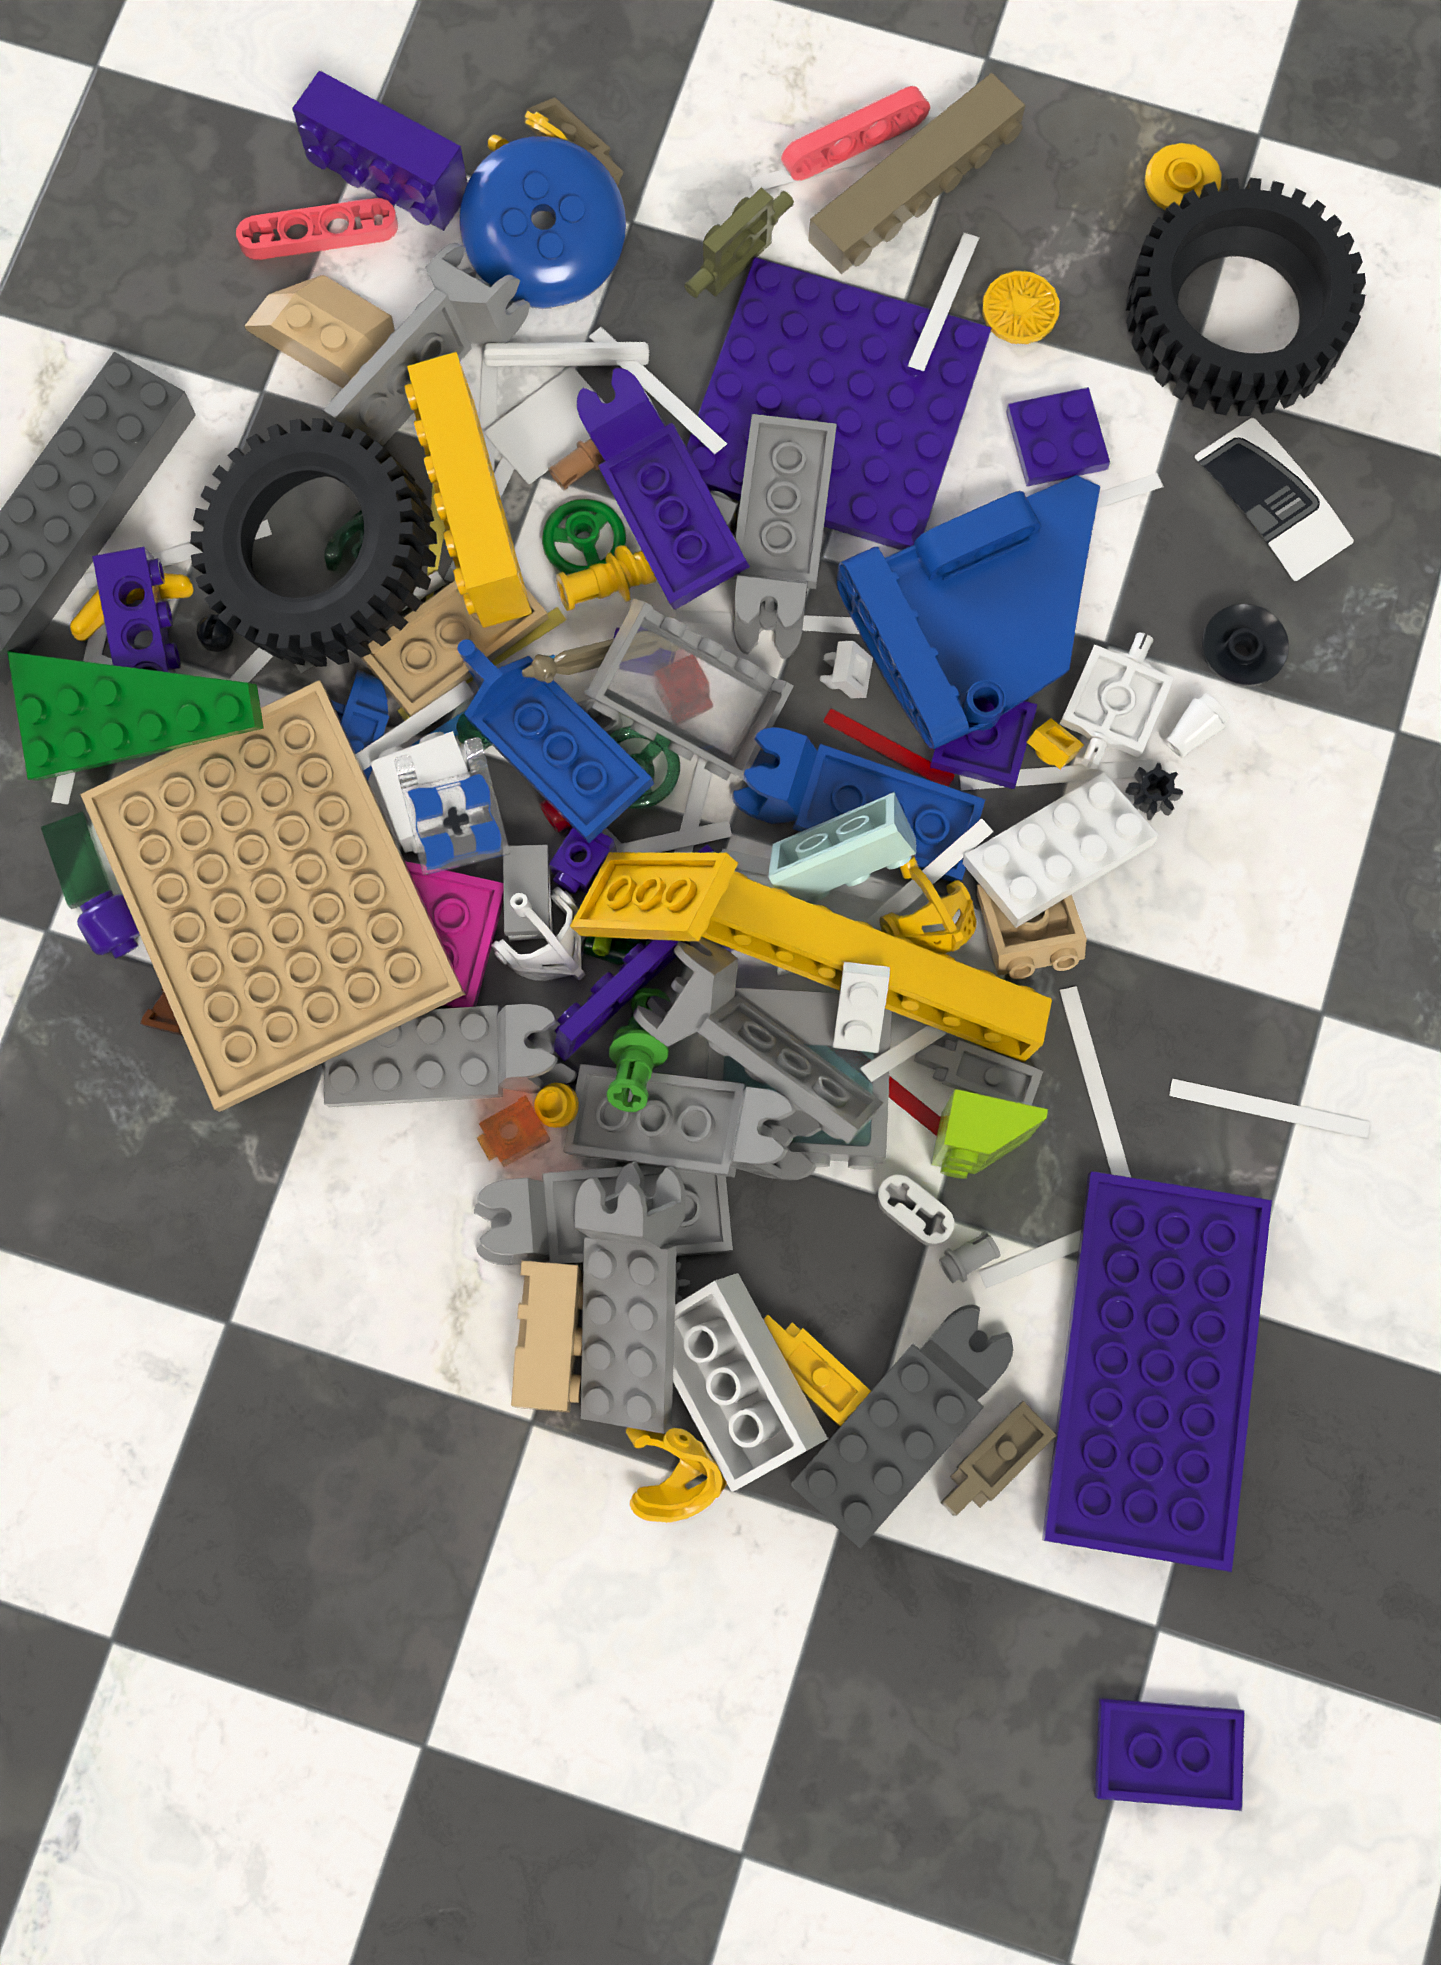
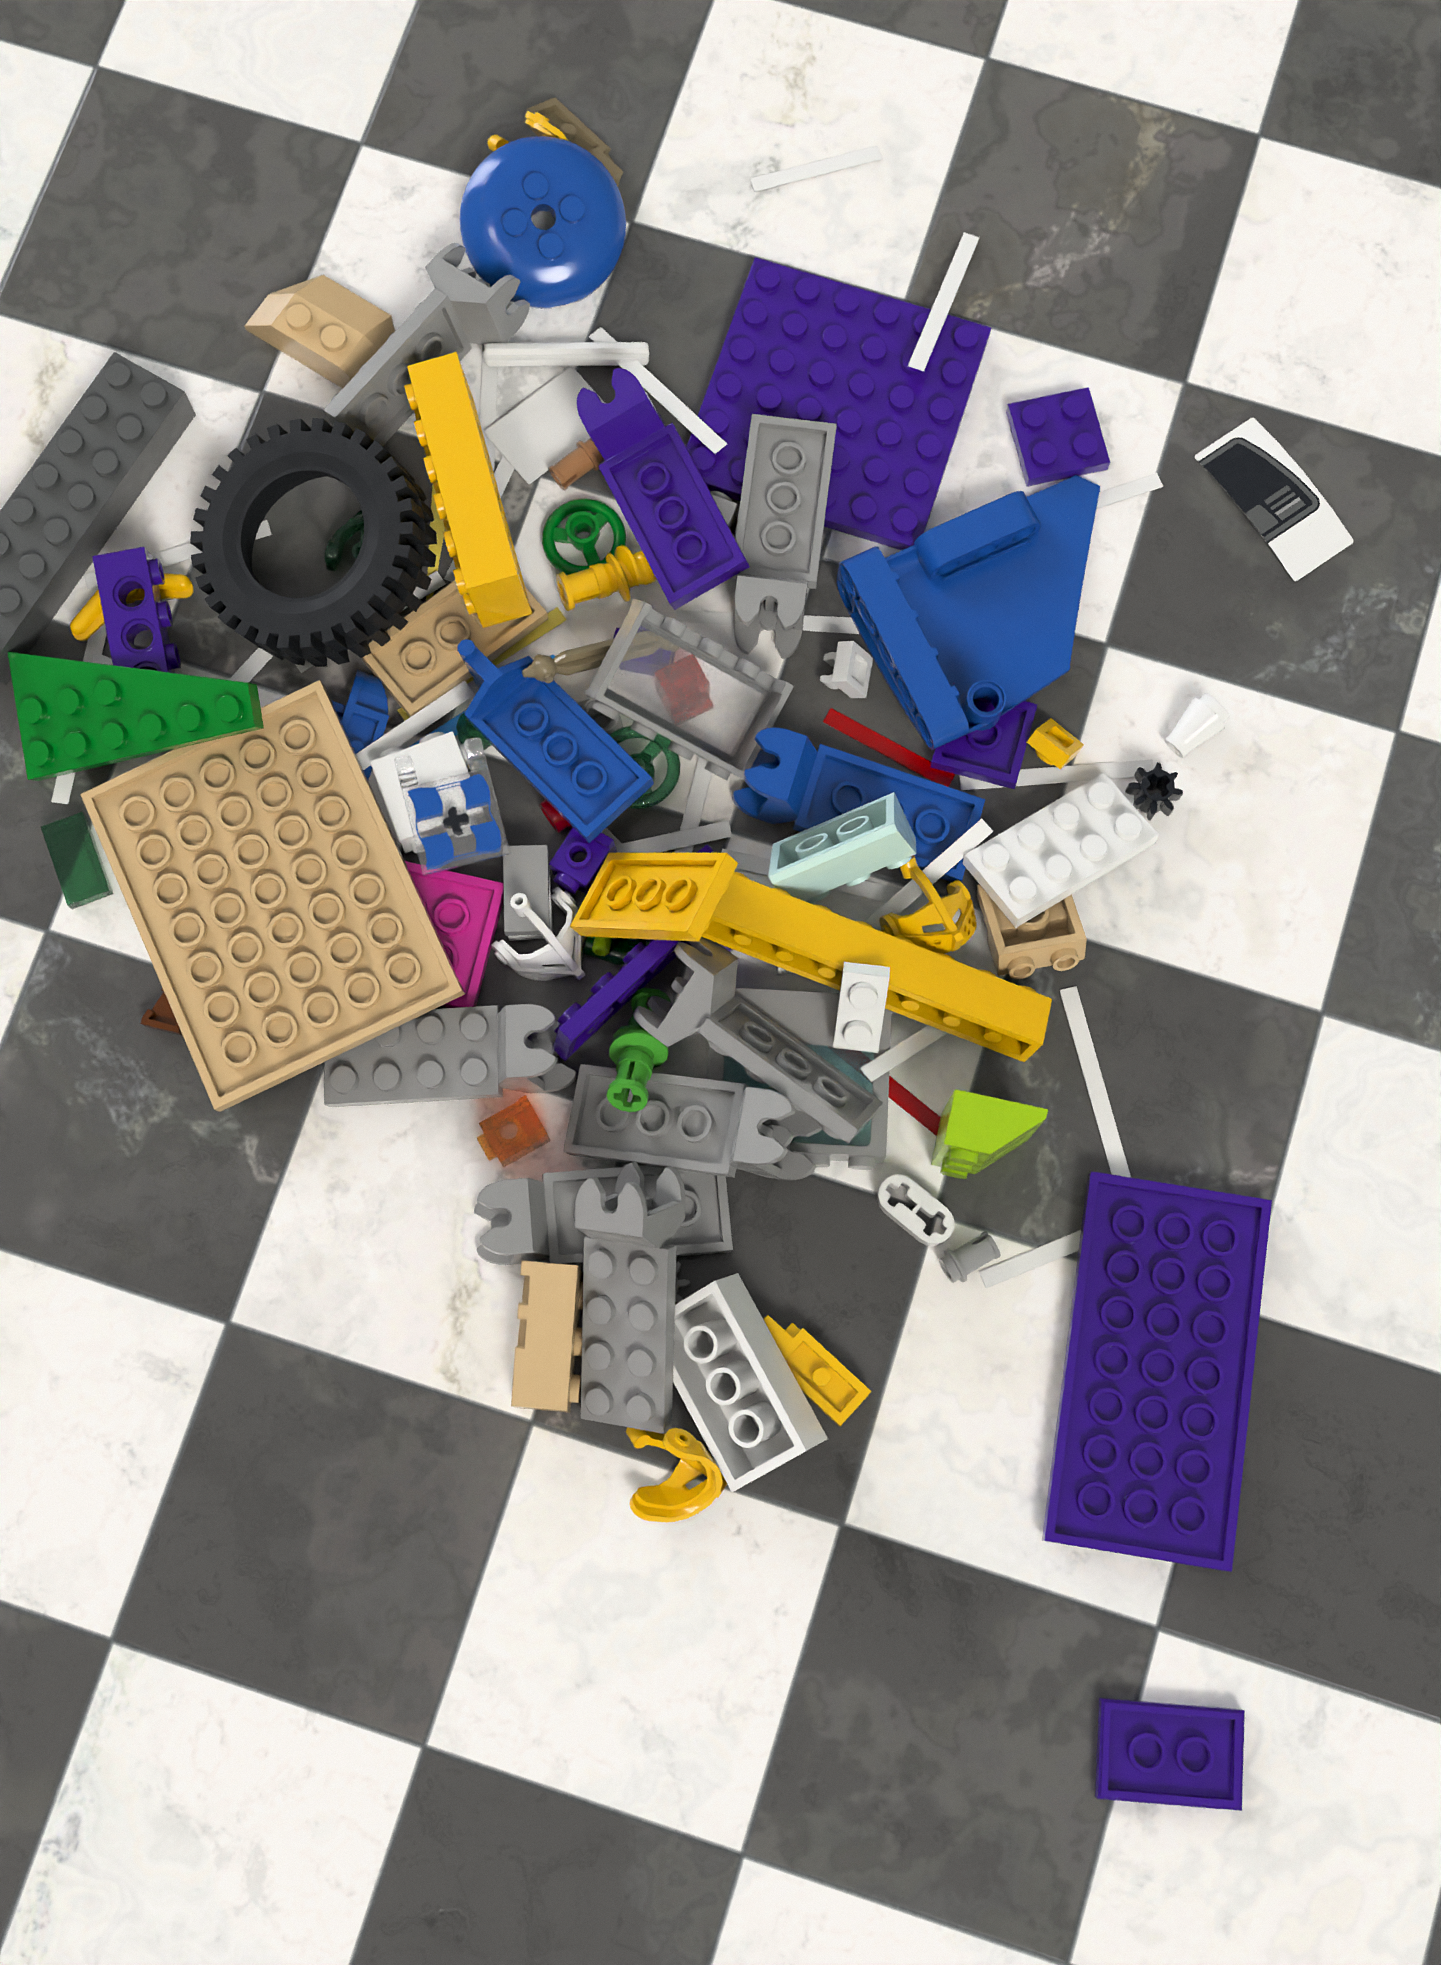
dark purple head [77,890,140,959] -> none
black hinge [197,614,234,652] -> none
coral beam [236,198,398,260] -> none
dark purple brick [292,70,468,231] -> none
yellow plate [534,1083,579,1128] -> none
olive plate [684,187,794,298] -> none
coral beam [781,86,930,181] -> none
dark grey hinge [790,1304,1013,1549] -> none
dark tan brick [808,73,1025,274] -> none
light grey hinge [914,1039,1043,1106] -> none
dark tan hinge [940,1401,1056,1516] -> none
yellow wheel [982,271,1060,344] -> none
white plate [1060,633,1175,769] -> none
black tyre [1126,178,1366,416] -> none
yellow wheel [1144,143,1222,210] -> none
white sticker [1169,1079,1371,1139] -> none
black dish [1202,604,1289,687] -> none

